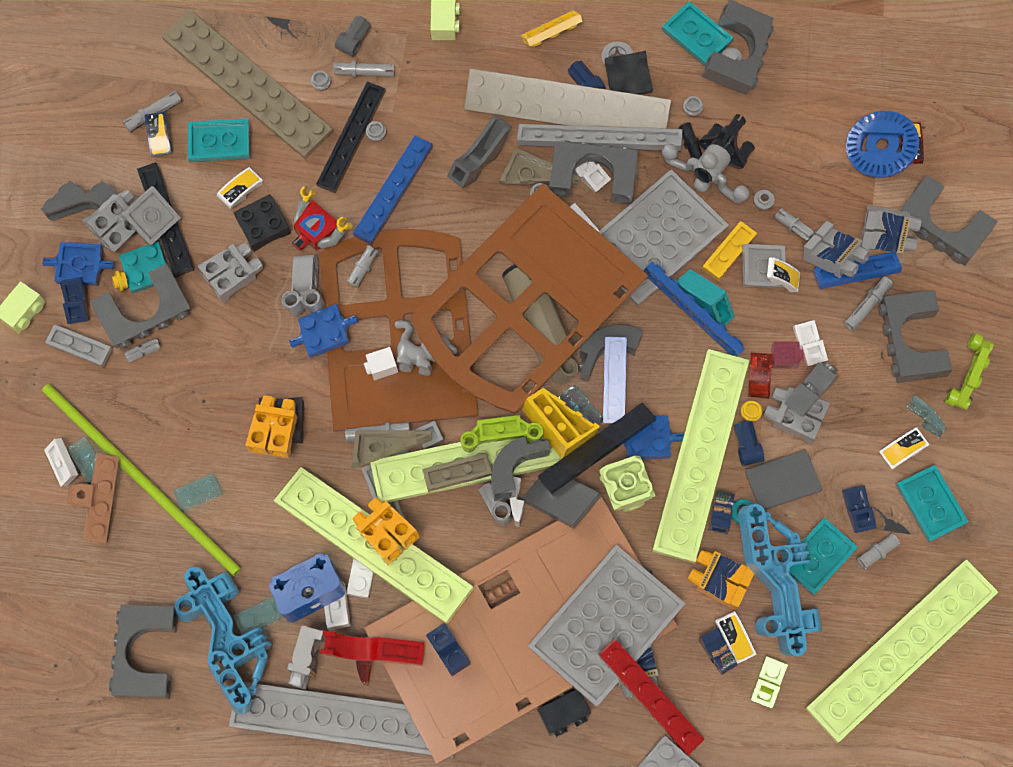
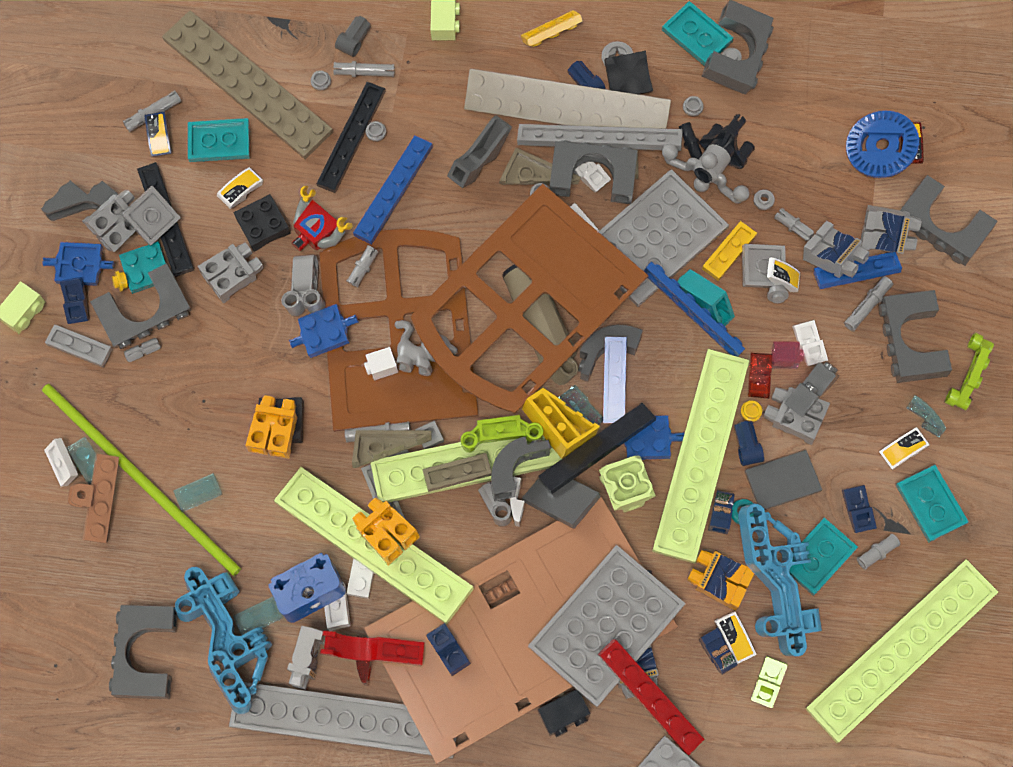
none -> light grey plate [767,285,789,304]

